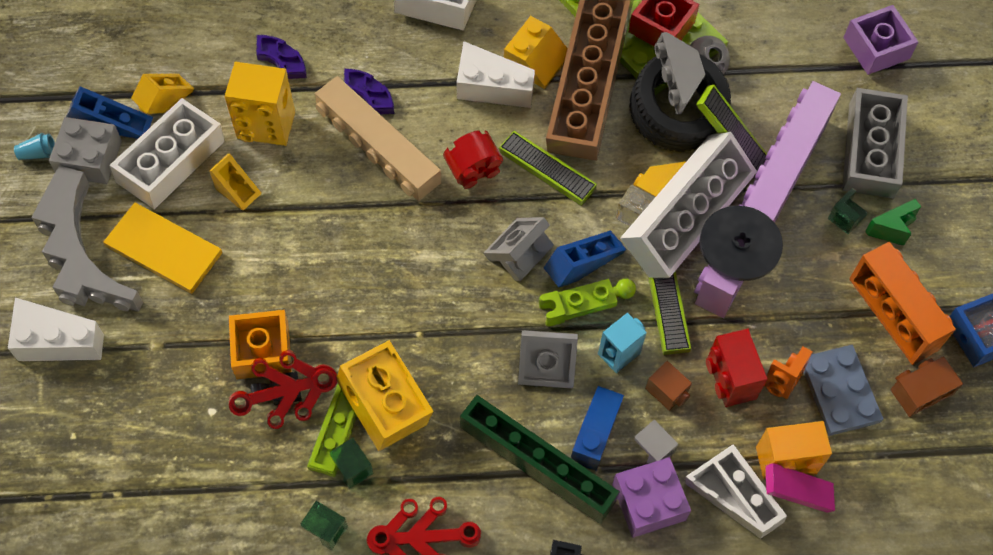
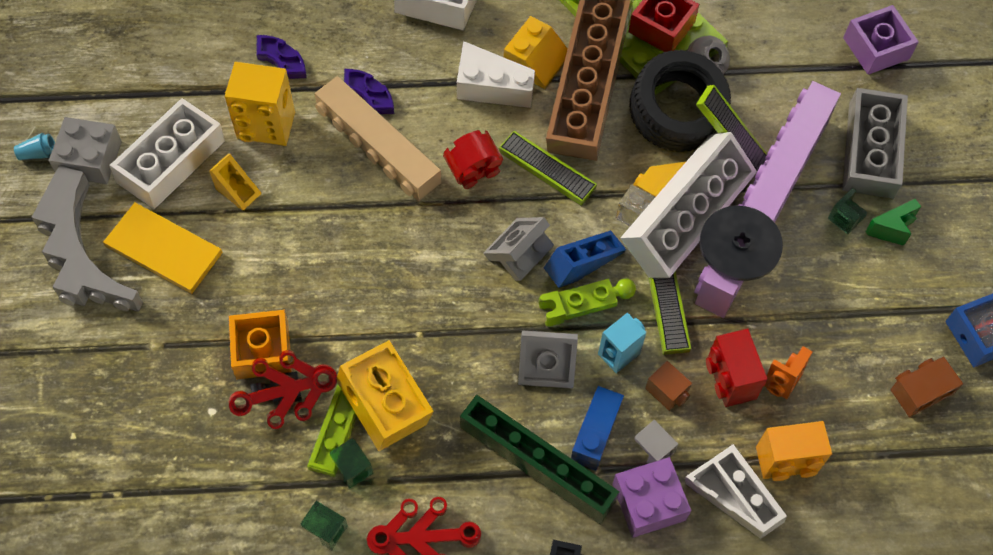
white wedge [8,298,104,361] -> none
blue slope [66,86,153,139] -> none
yellow slope [131,74,194,115] -> none
light grey slope [655,32,705,114] -> none
dark pink tile [766,463,835,513] -> none
sand blue plate [804,344,883,436] -> none
orange brick [849,241,956,365] -> none

